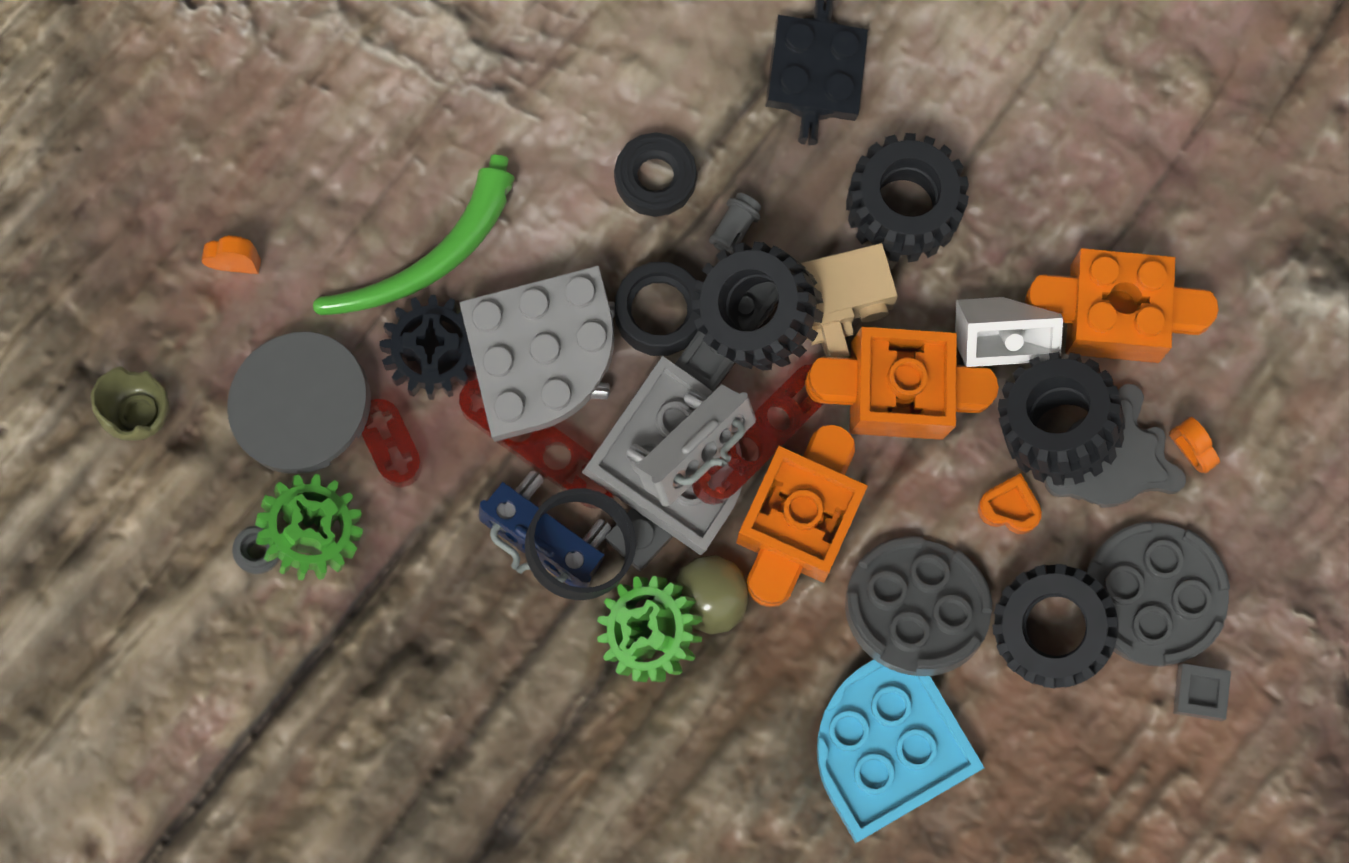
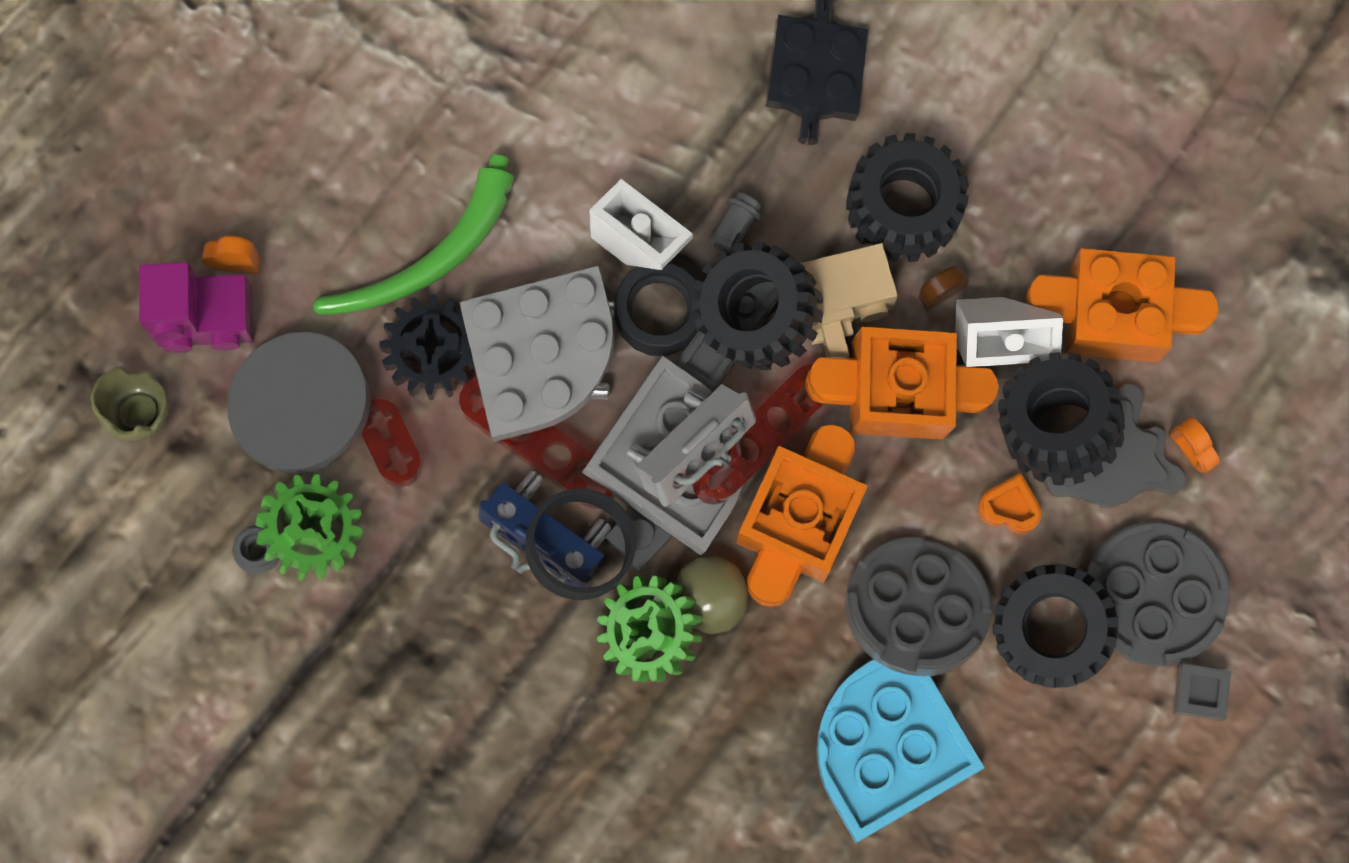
black tyre [614,132,698,217] -> none
none -> magenta brick [139,263,253,353]
none -> white slope [589,179,693,270]
none -> reddish brown tile [918,265,969,311]

